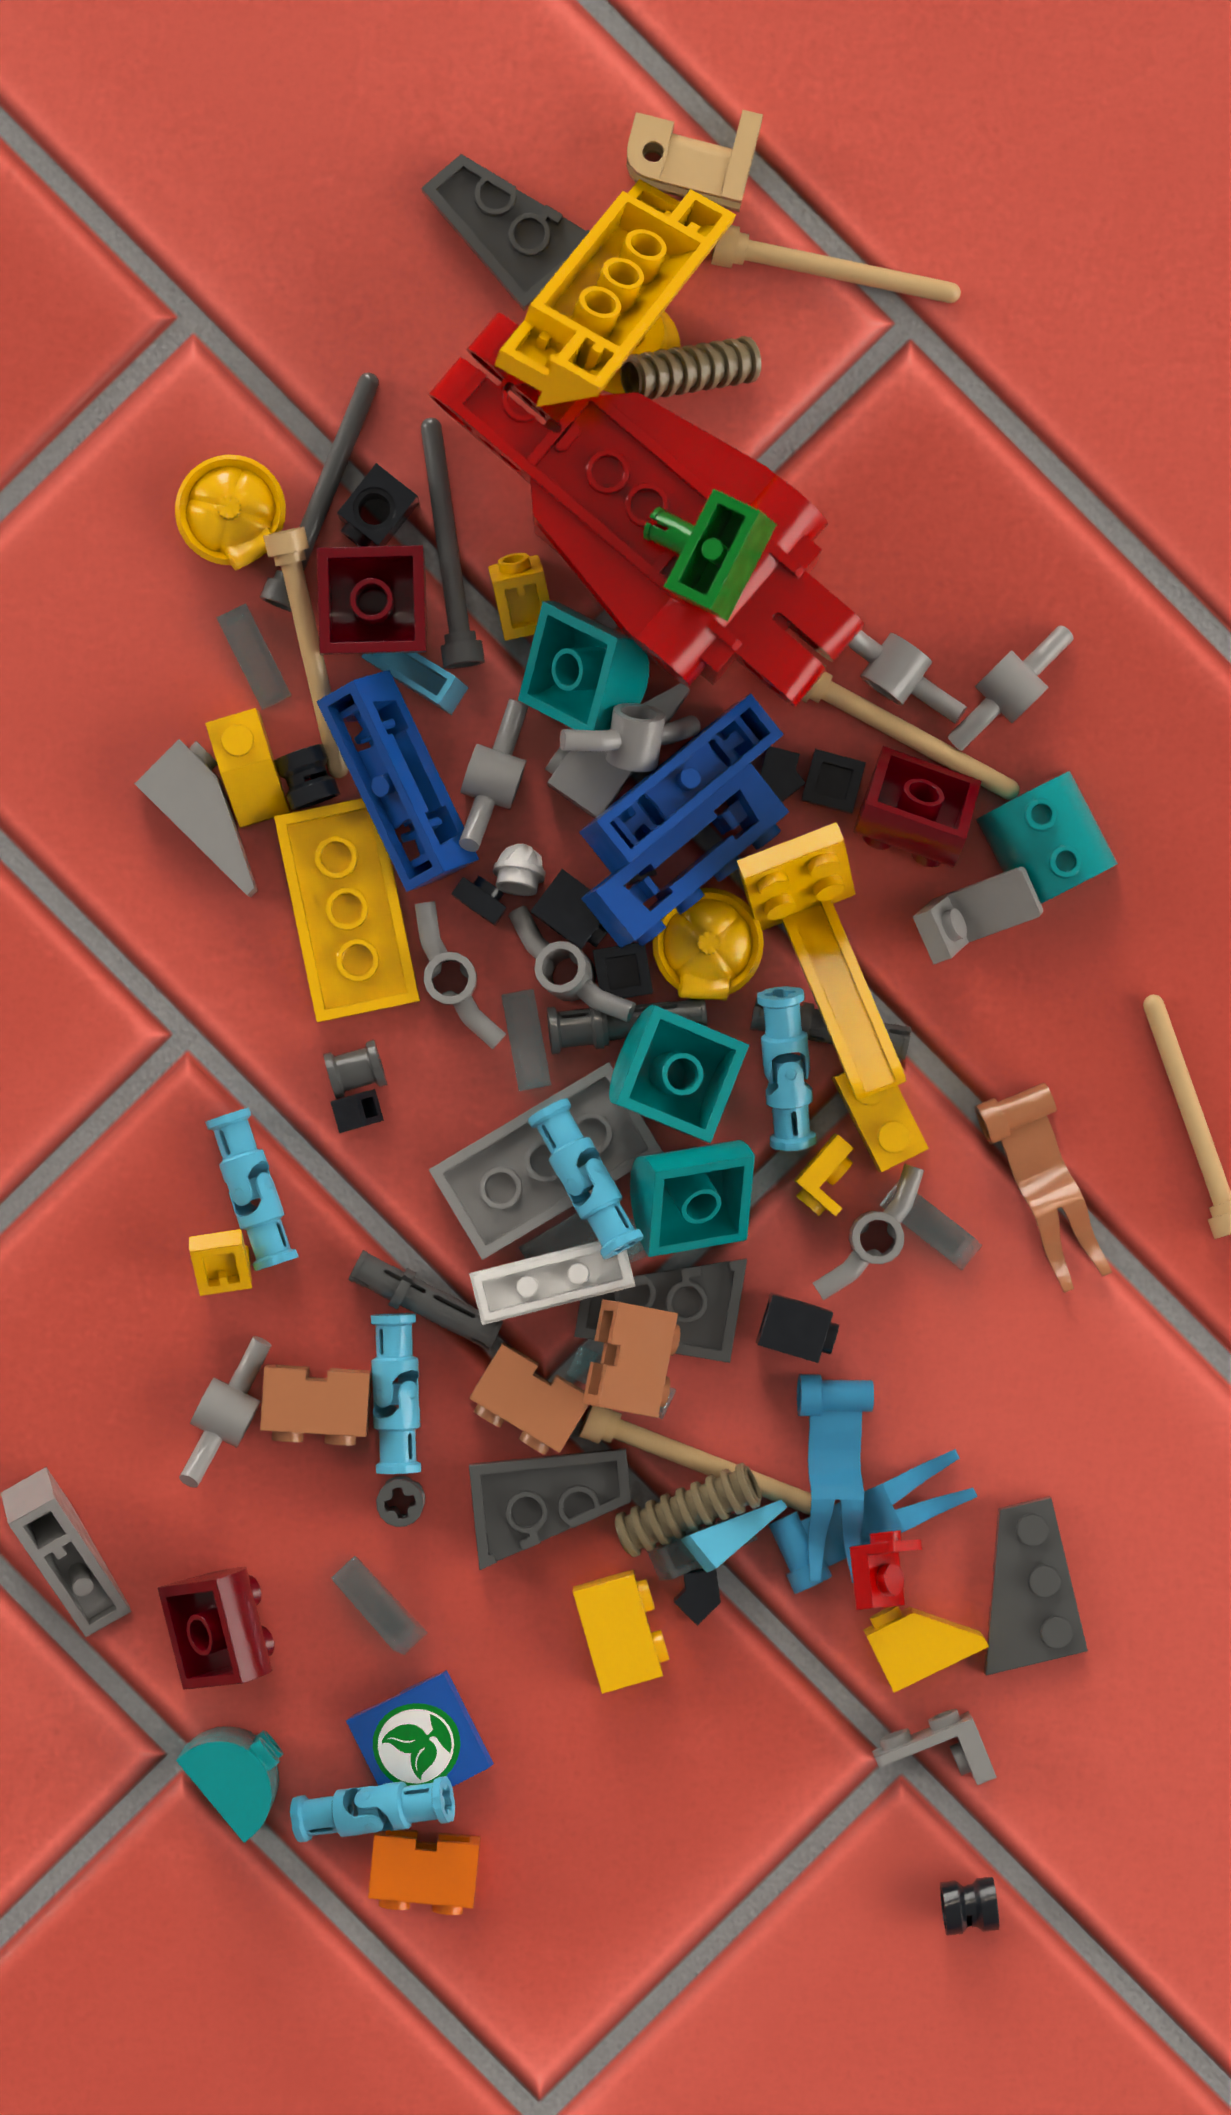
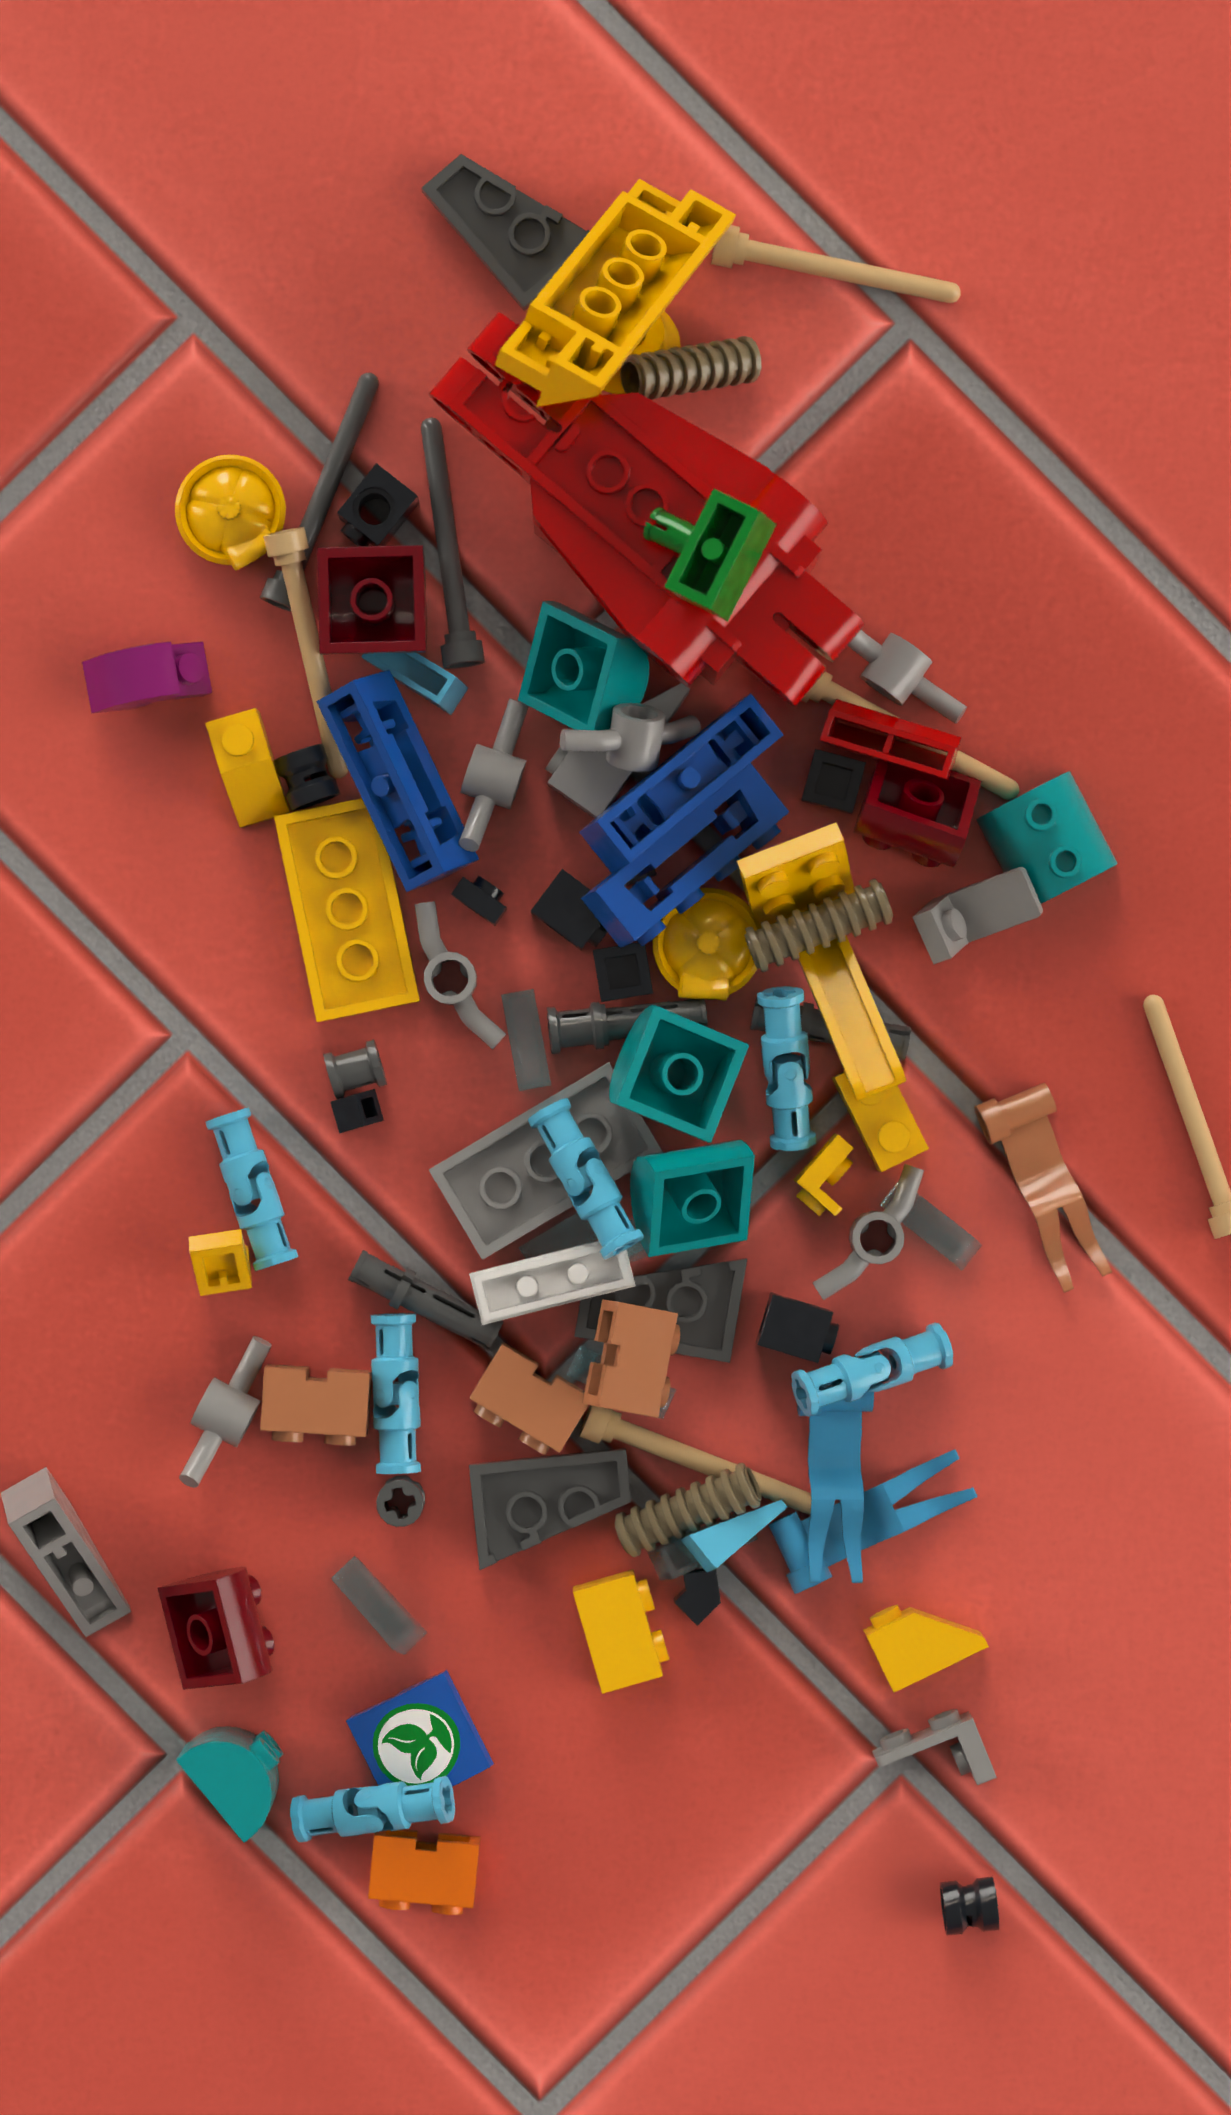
light grey slope [135,739,258,898] -> none
clear light blue piece [216,603,292,710] -> none
yellow bracket [488,553,550,641] -> none
white plate [493,843,546,896] -> none
light grey piece [508,906,636,1022] -> none
tan piece [626,110,763,212] -> none
black piece [760,746,806,802] -> none
red bracket [849,1530,922,1610] -> none
light grey piece [948,625,1073,751] -> none
dark grey wing [984,1496,1088,1675] -> none
none -> magenta brick [82,642,212,713]
none -> dark tan piece [744,879,893,972]
none -> medium azure piece [791,1322,953,1417]
none -> red piece [820,699,962,781]

